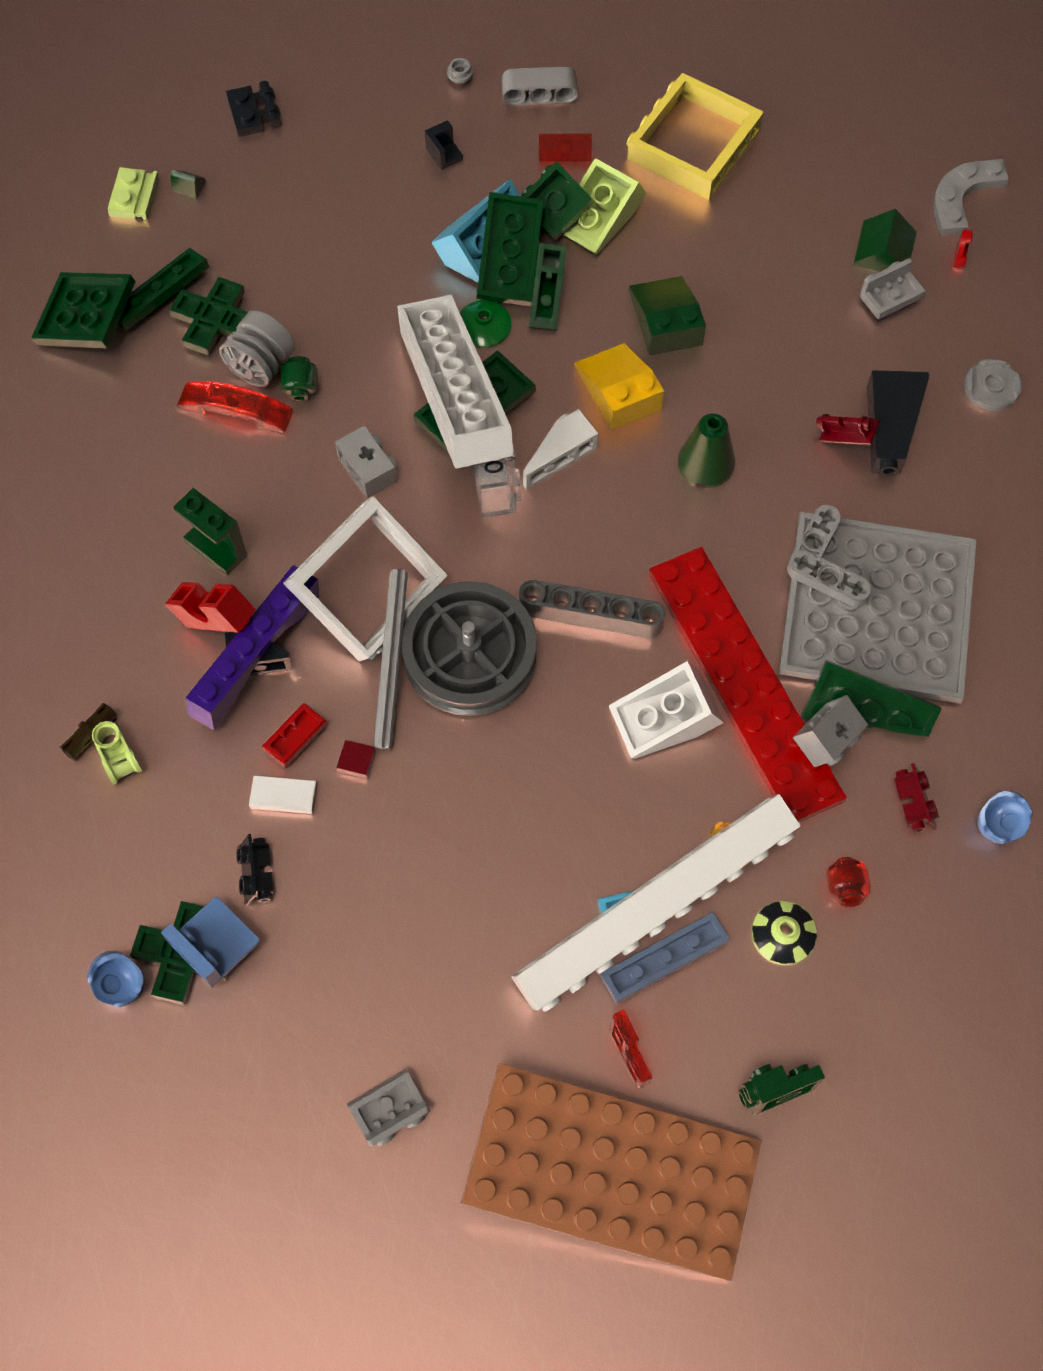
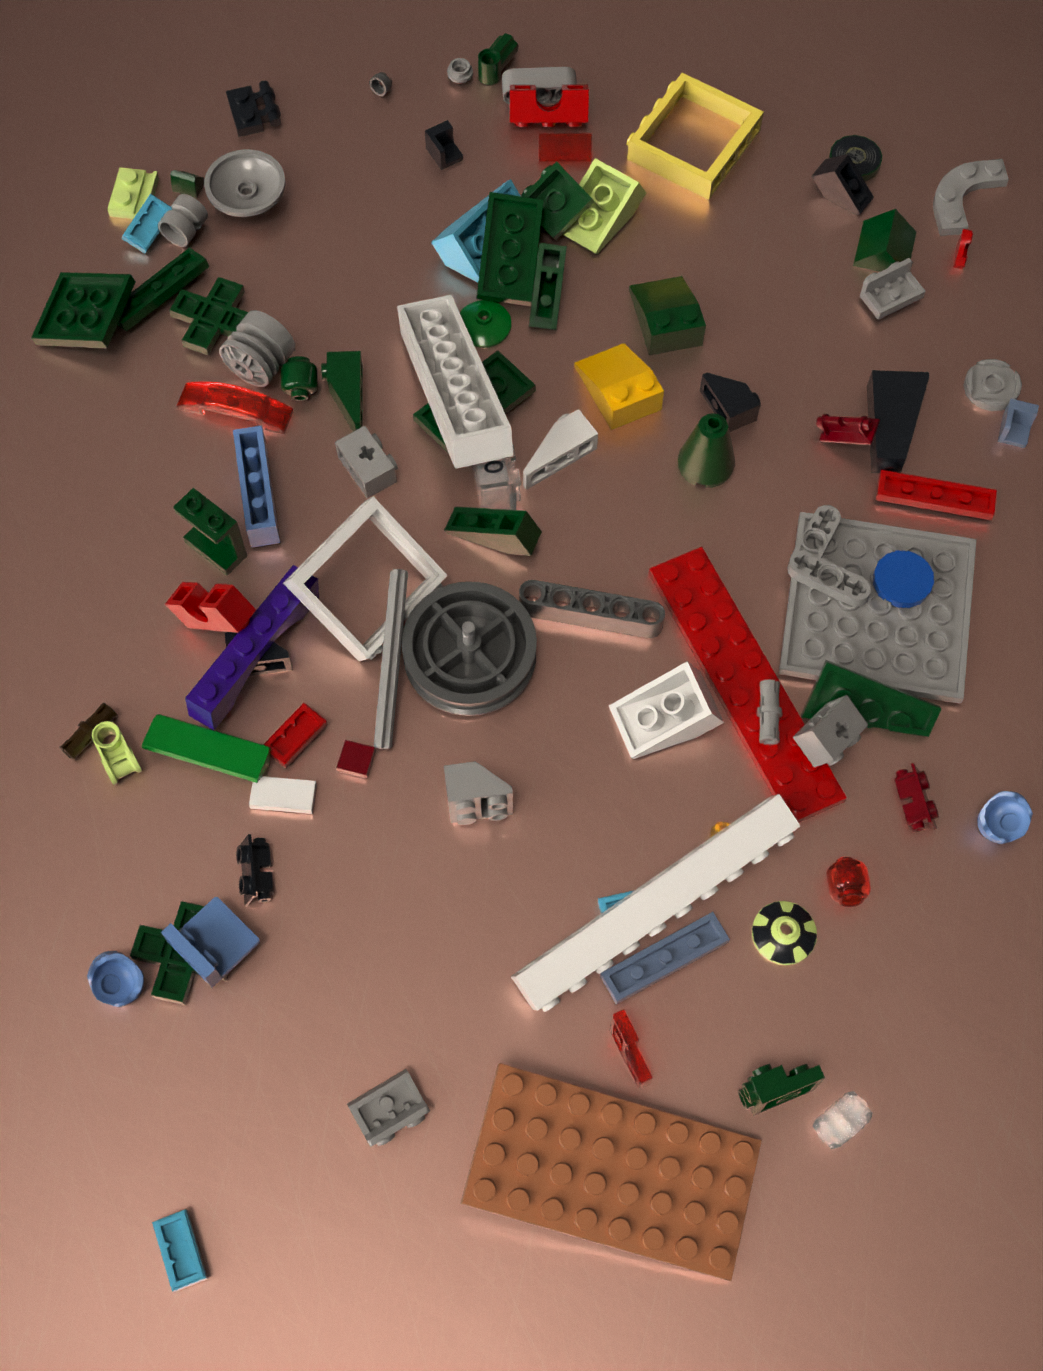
none -> medium azure plate [122,194,172,254]
none -> green slope [142,714,271,783]
none -> medium azure plate [152,1209,208,1292]
none -> light grey wheel [158,194,208,247]
none -> light grey dish [204,149,286,217]
none -> medium blue brick [233,425,280,548]
none -> dark green slope [321,351,363,432]
none -> dark grey hinge [369,72,392,96]
none -> dark green slope [444,507,542,556]
none -> light grey slope [444,761,513,825]
none -> dark green piece [478,33,518,85]
none -> red arch [510,84,589,127]
none -> black slope [700,373,761,432]
none -> light grey pin [757,679,782,745]
none -> black slope [811,154,874,215]
none -> clear gear [813,1091,873,1149]
none -> black tile [829,135,882,181]
none -> blue tile [873,550,934,608]
none -> red plate [875,470,997,520]
none -> sand blue panel [998,399,1039,448]

